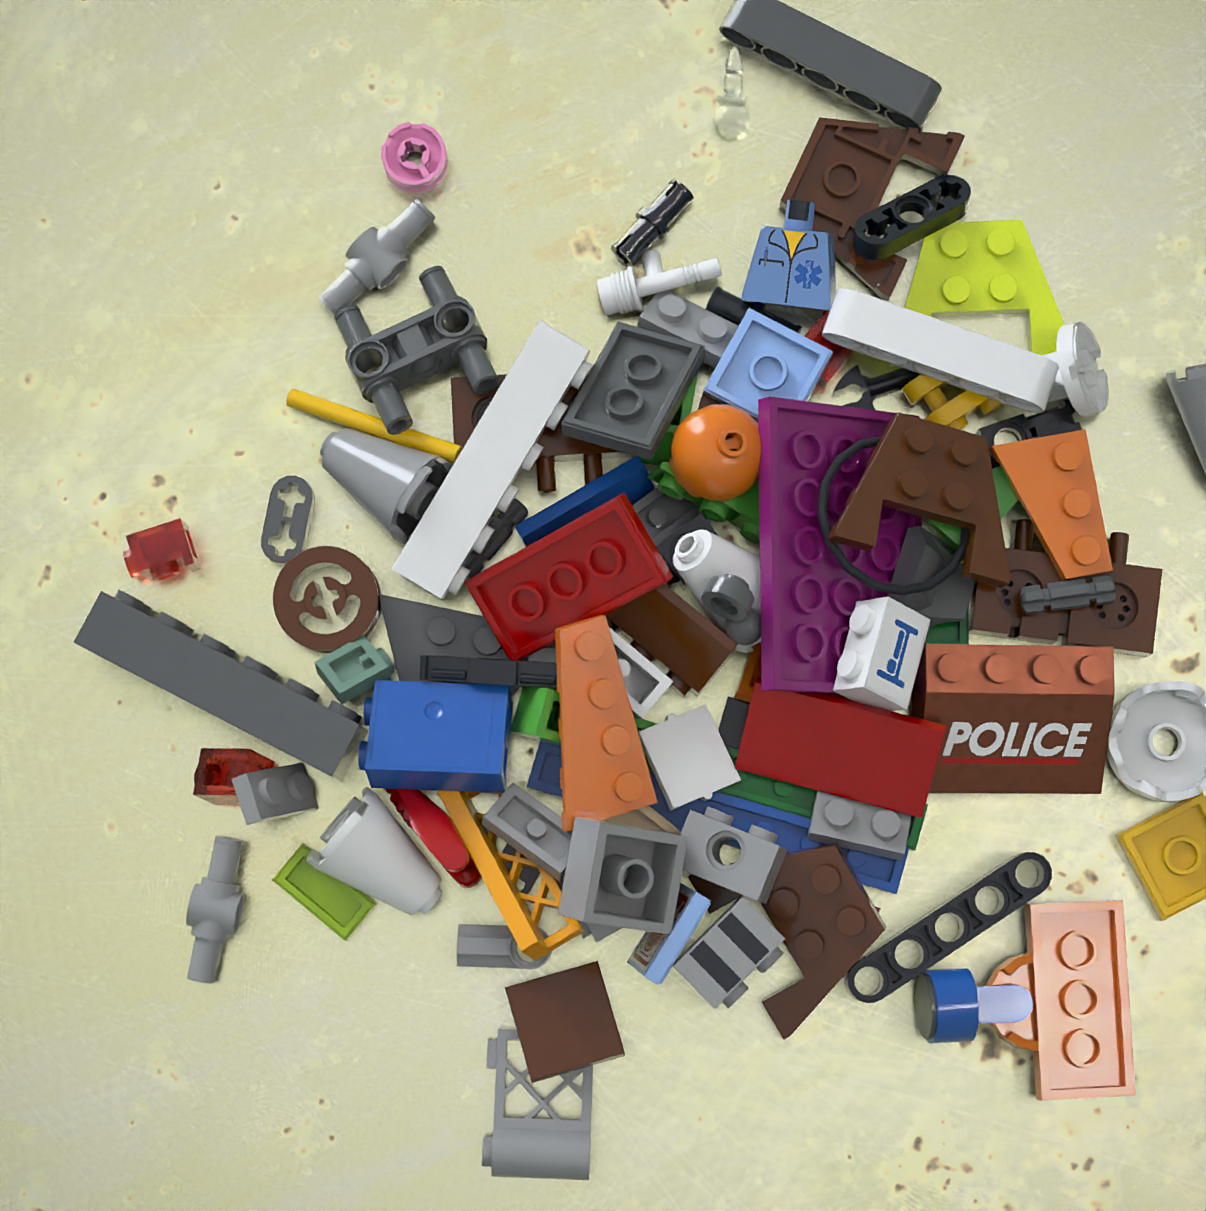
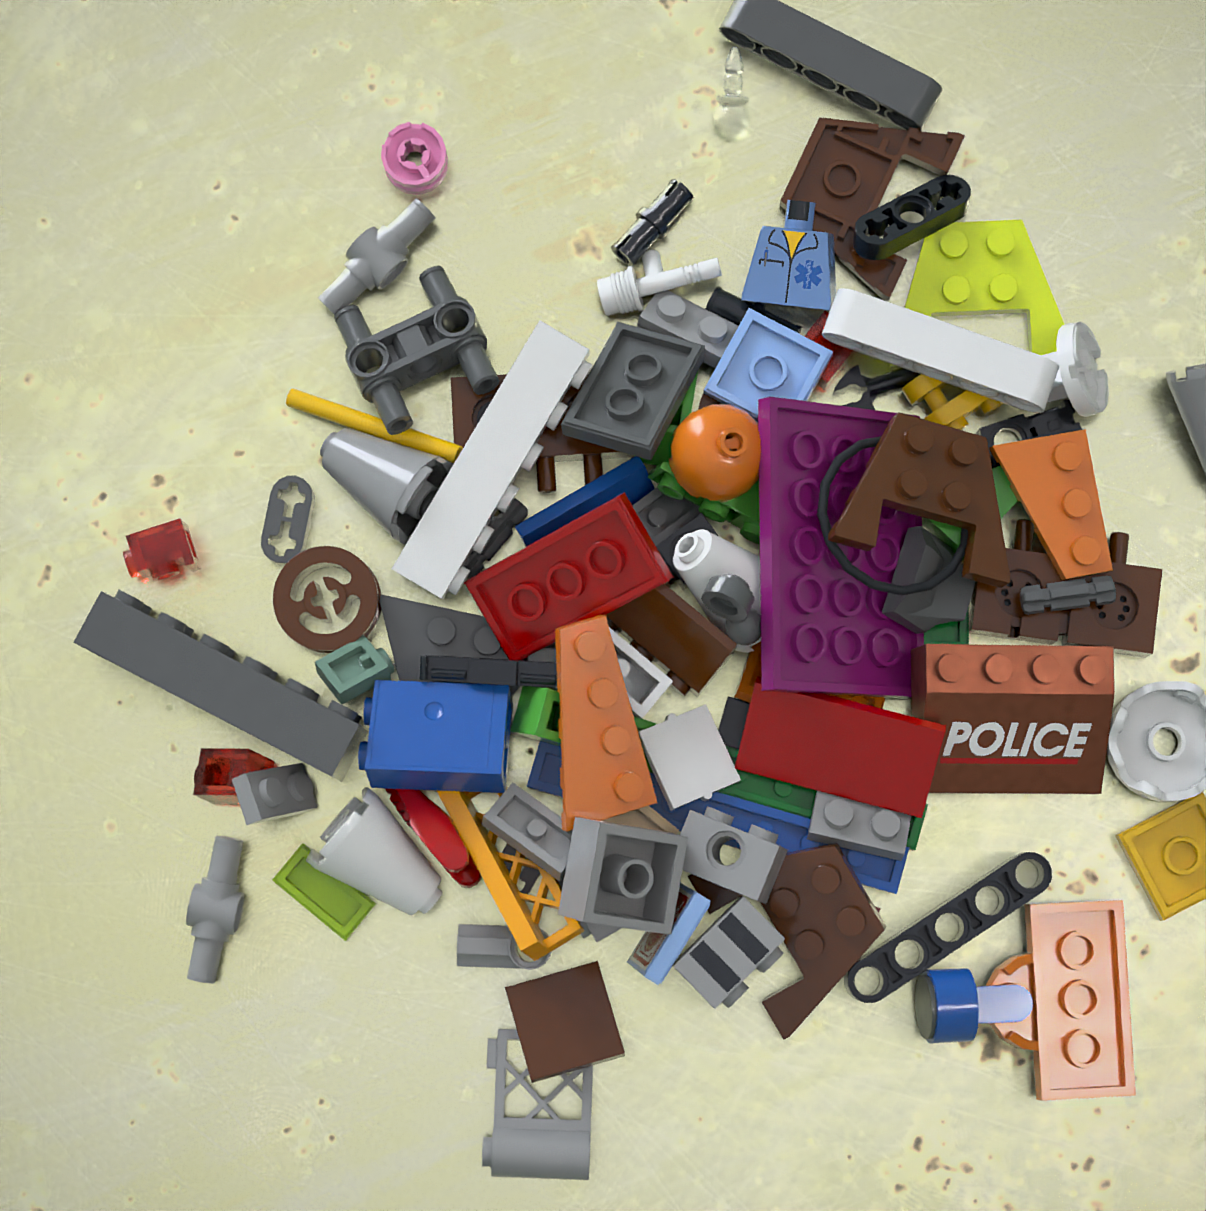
white brick [833,597,931,711] -> none

